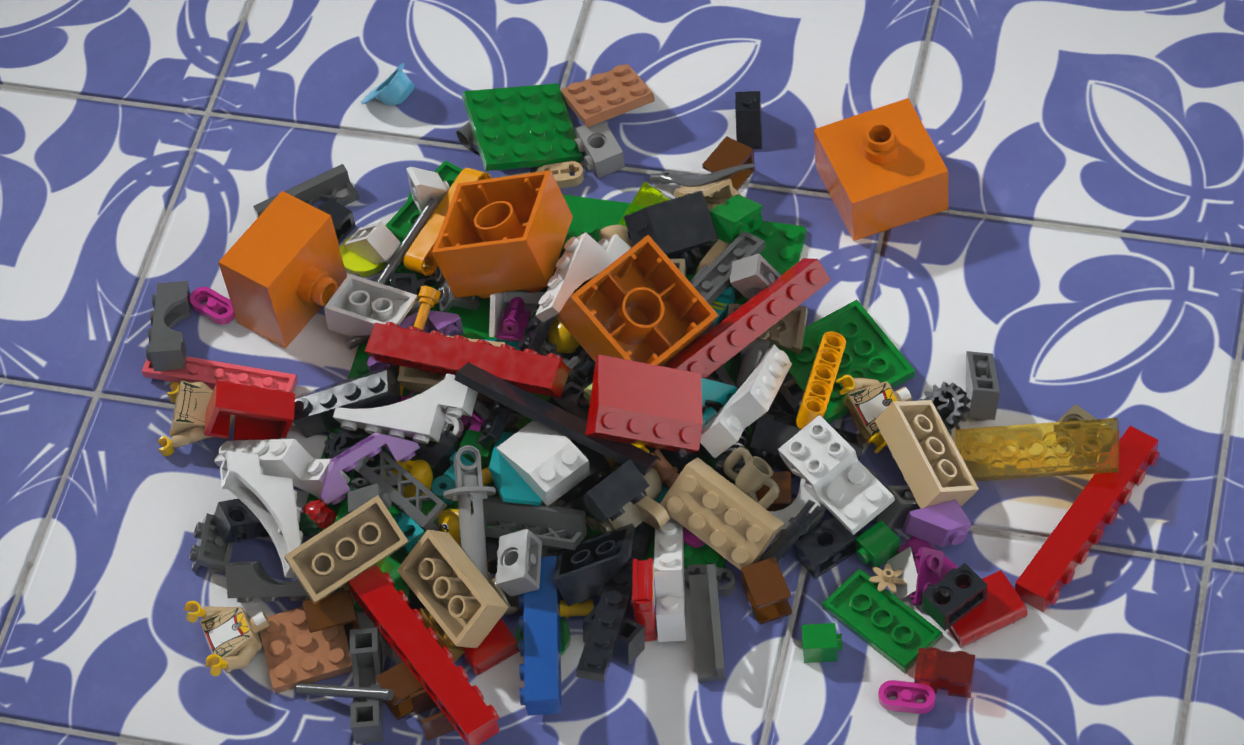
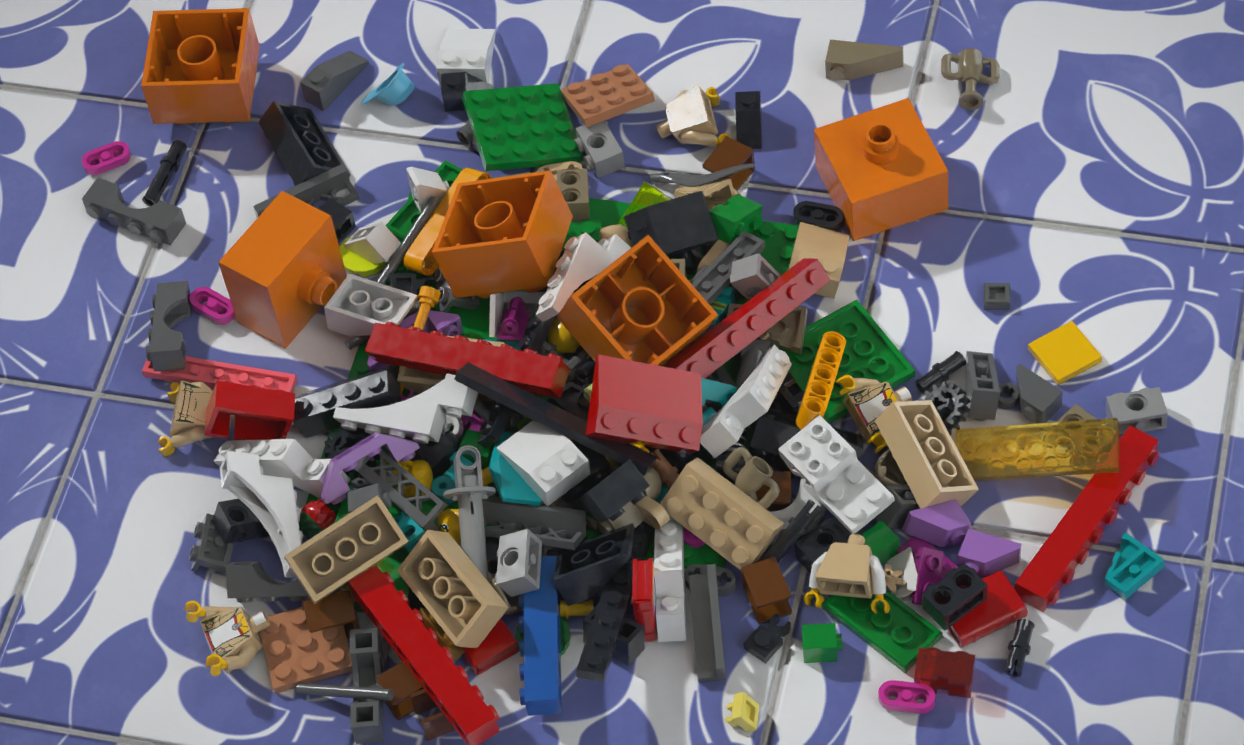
none -> dark pink plate [82,141,131,175]
none -> dark grey arch [82,177,186,245]
none -> orange brick [141,8,260,124]
none -> black pin [142,140,187,207]
none -> black slope [258,101,351,186]
none -> dark grey slope [300,51,369,111]
none -> white slope [436,29,496,87]
none -> black slope [441,72,493,112]
none -> dark tan brick [556,169,590,222]
none -> tan torso [657,85,731,147]
none -> light yellow tile [725,692,759,732]
none -> black plate [743,614,791,664]
none -> tan slope [788,222,850,299]
none -> black plate [793,201,844,231]
none -> tan torso [804,534,890,614]
none -> dark tan slope [825,39,904,80]
none -> dark tan hair [874,449,909,487]
none -> black pin [915,351,967,395]
none -> dark tan piece [941,48,1000,110]
none -> medium lavender slope [958,529,1022,577]
none -> dark grey tile [984,283,1010,310]
none -> dark grey bush [998,382,1019,410]
none -> black pin [1004,619,1035,677]
none -> dark grey slope [1016,364,1063,427]
none -> yellow tile [1028,321,1102,386]
none -> light grey brick [1105,387,1168,437]
none -> teal wing [1105,532,1165,599]

